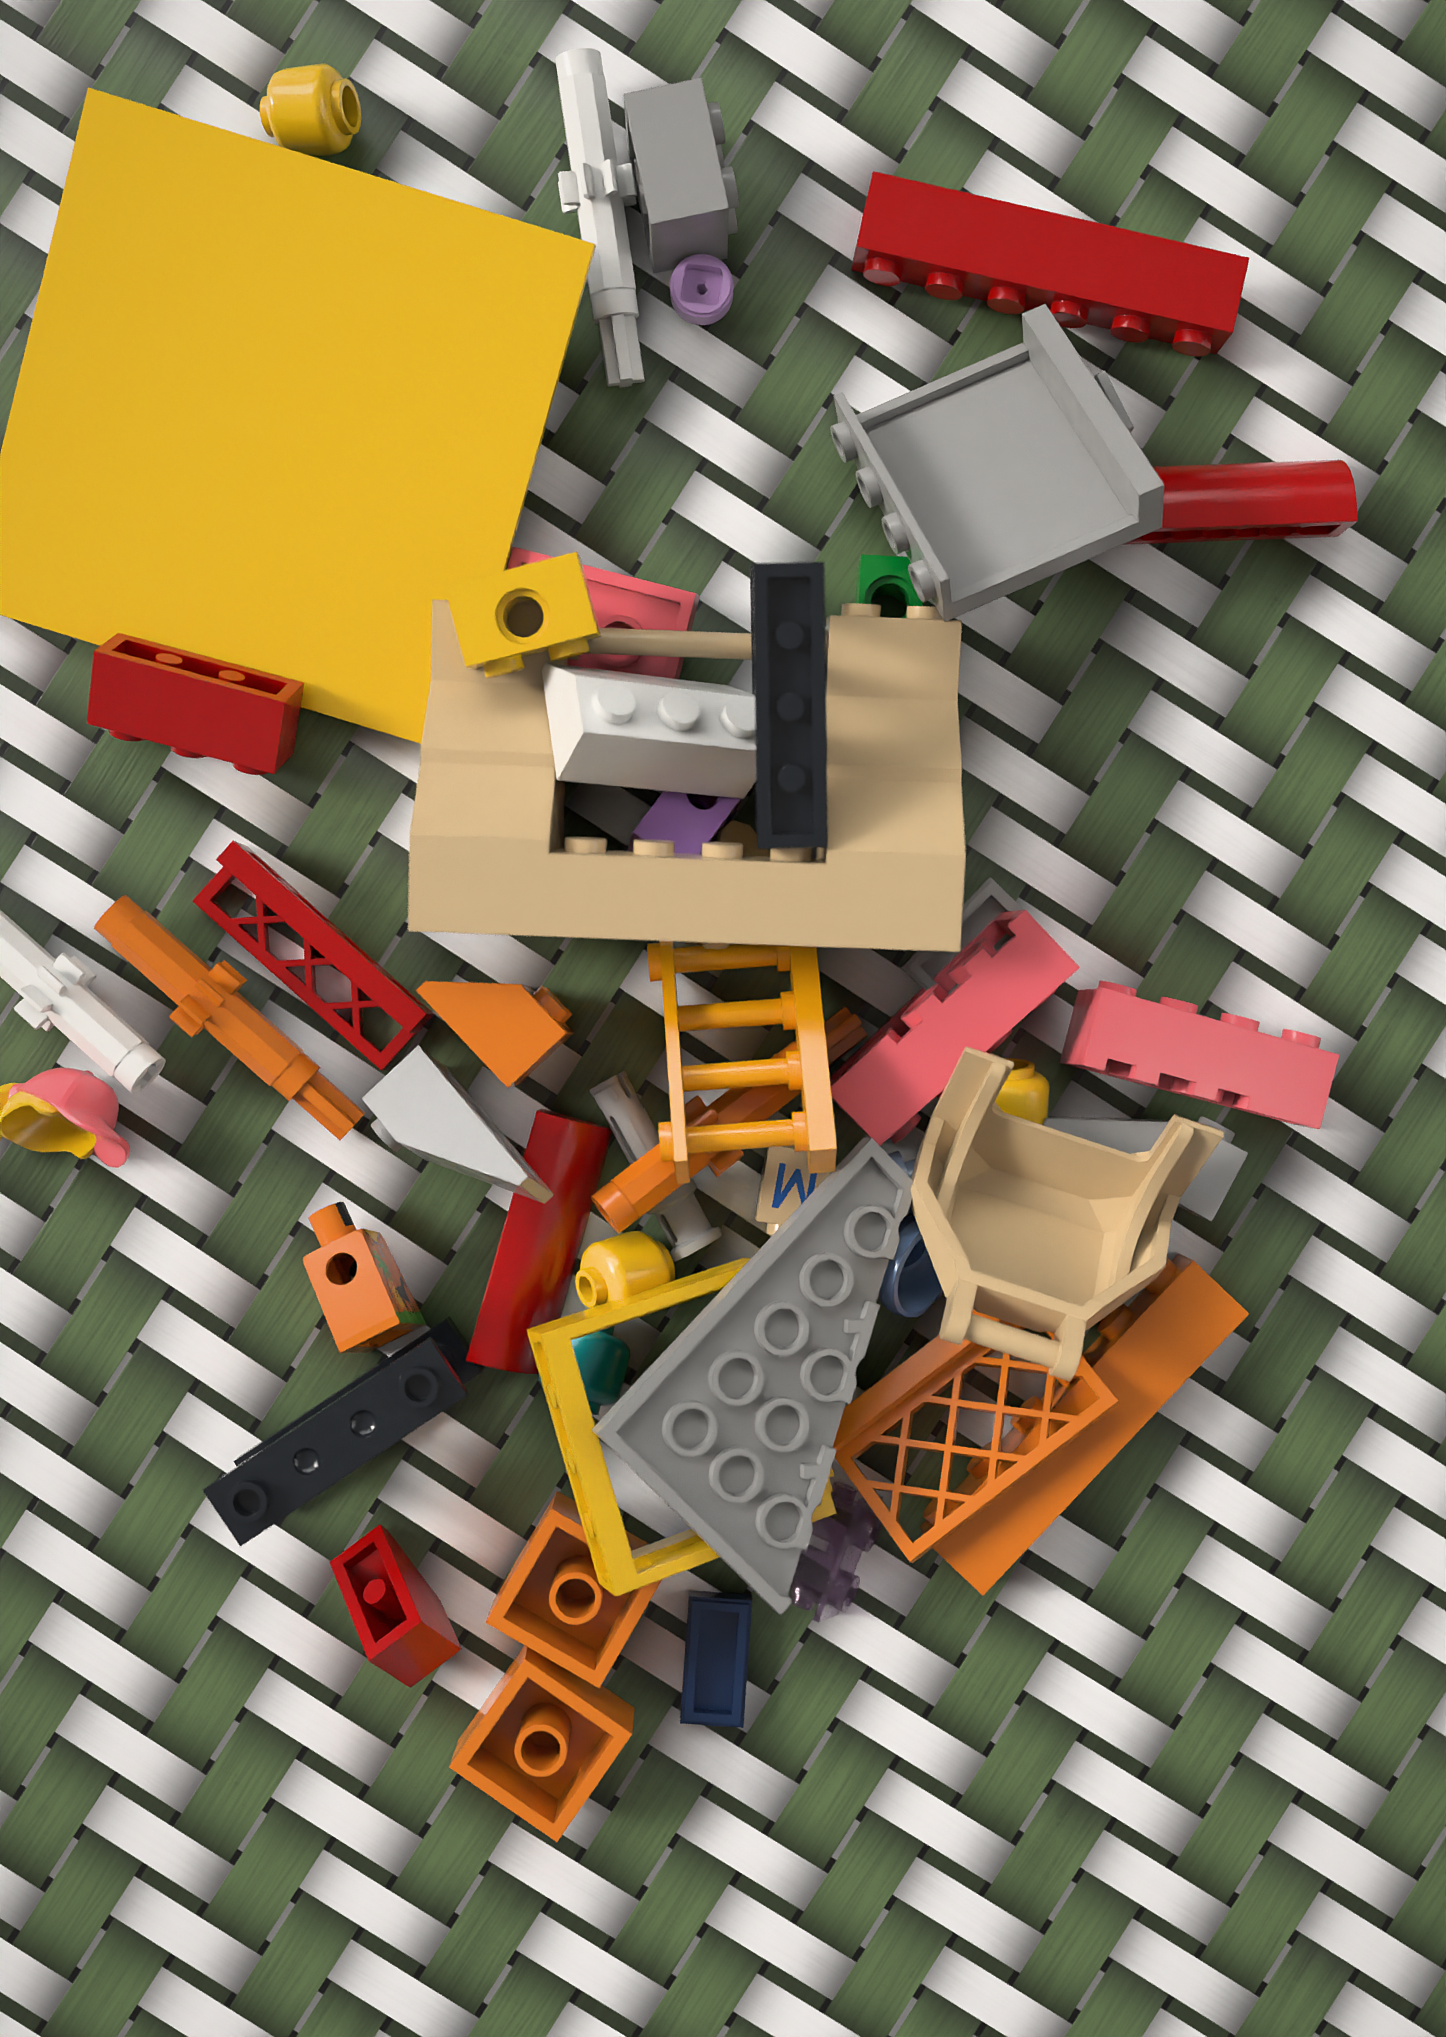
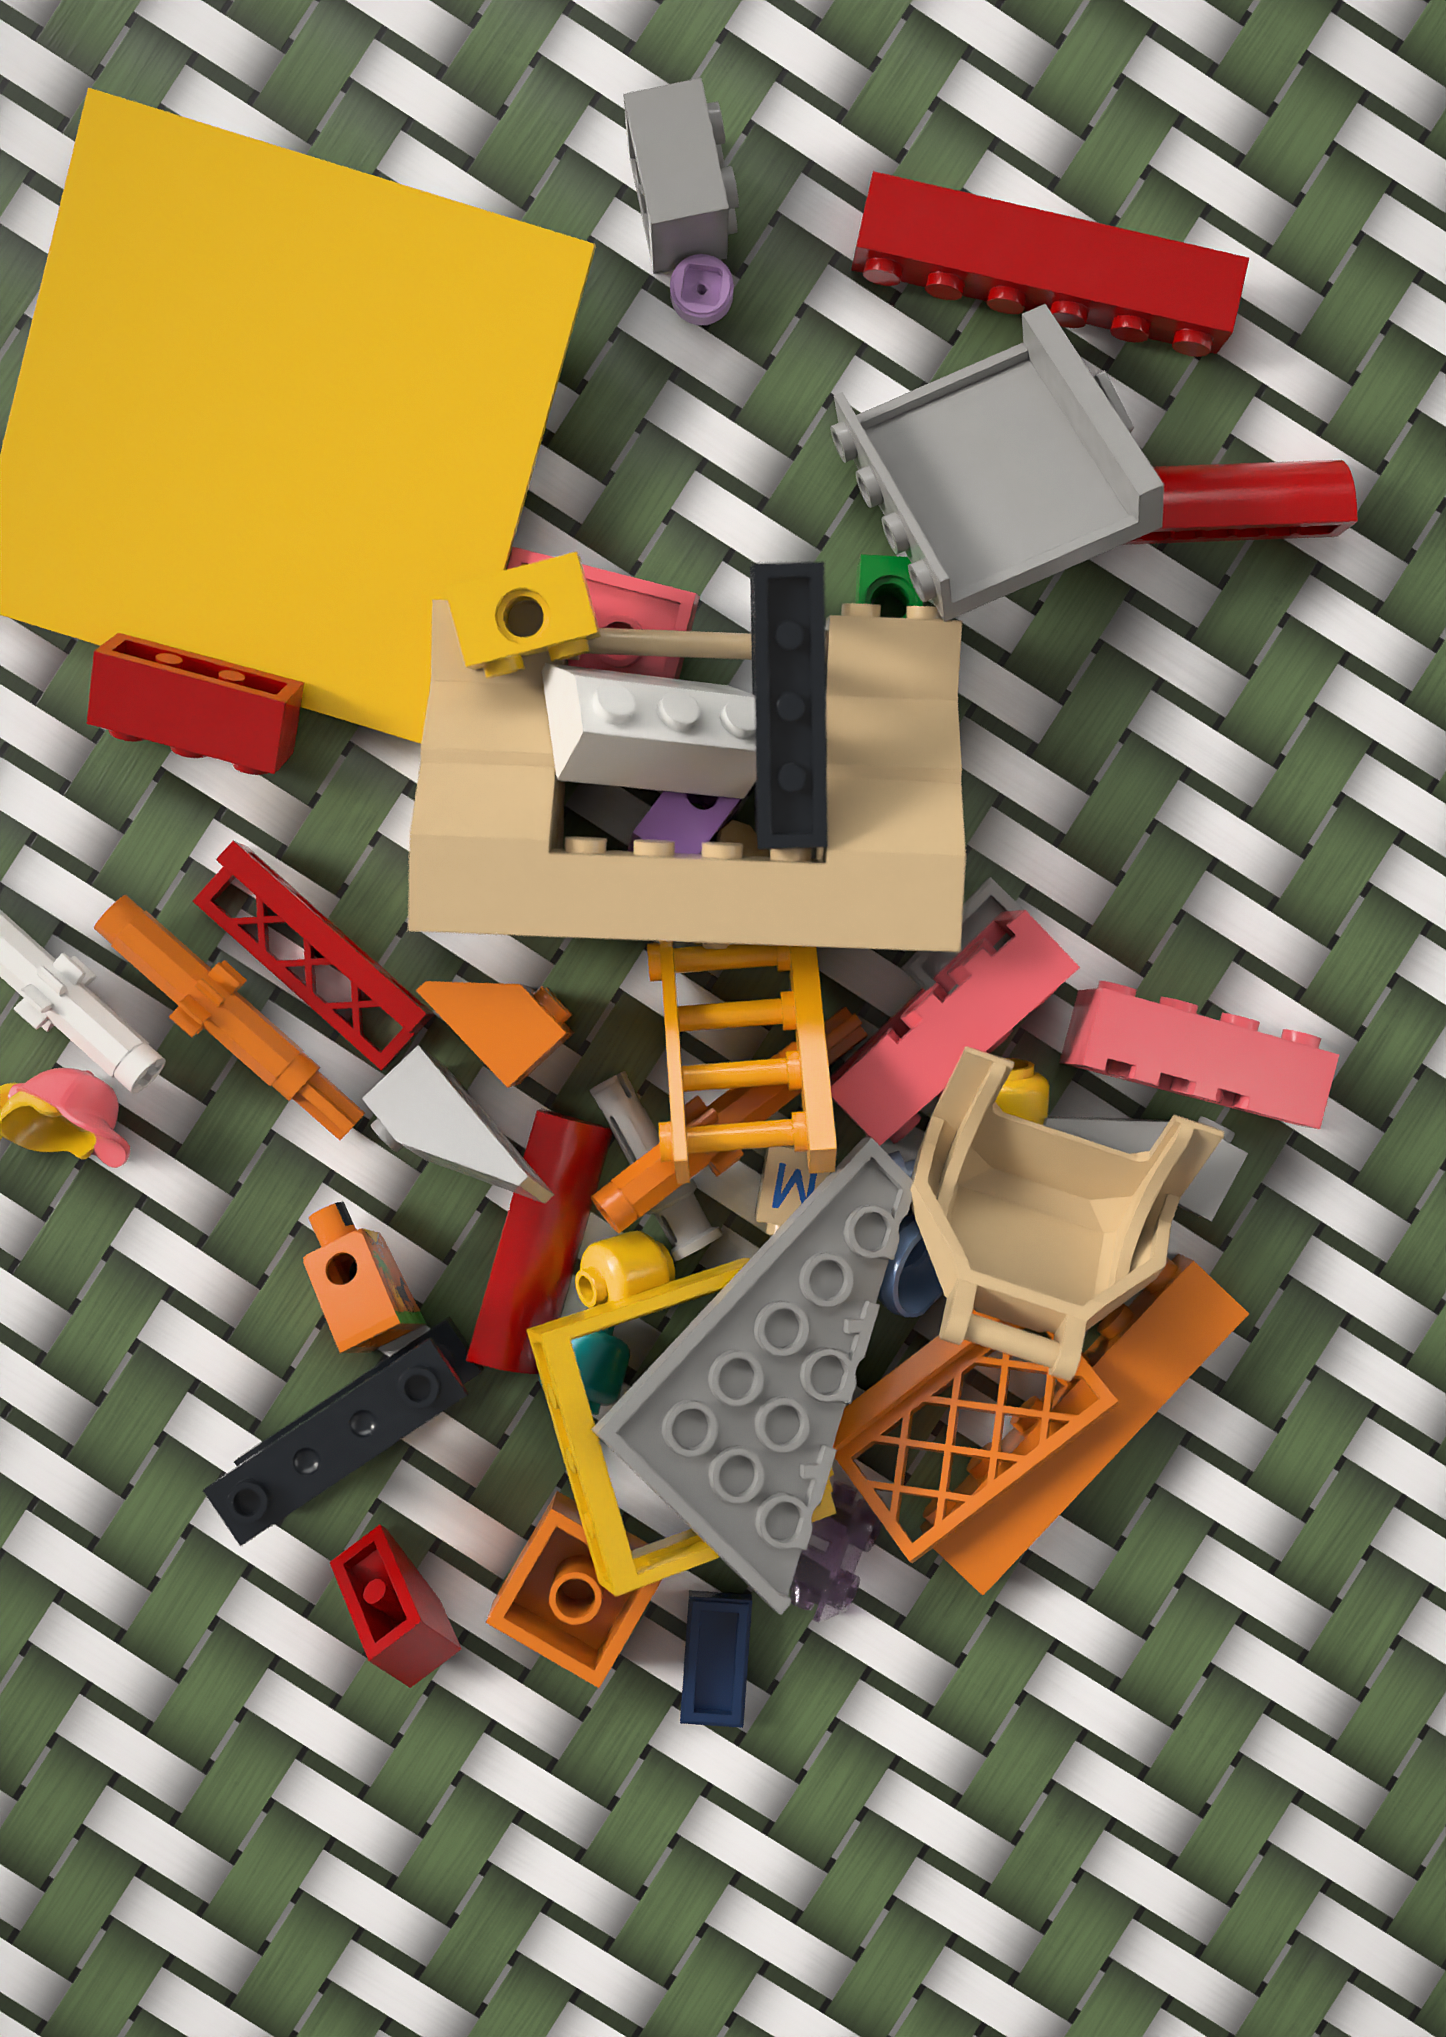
yellow head [260,63,361,157] -> none
orange brick [449,1645,635,1842] -> none
white piece [555,48,645,388] -> none

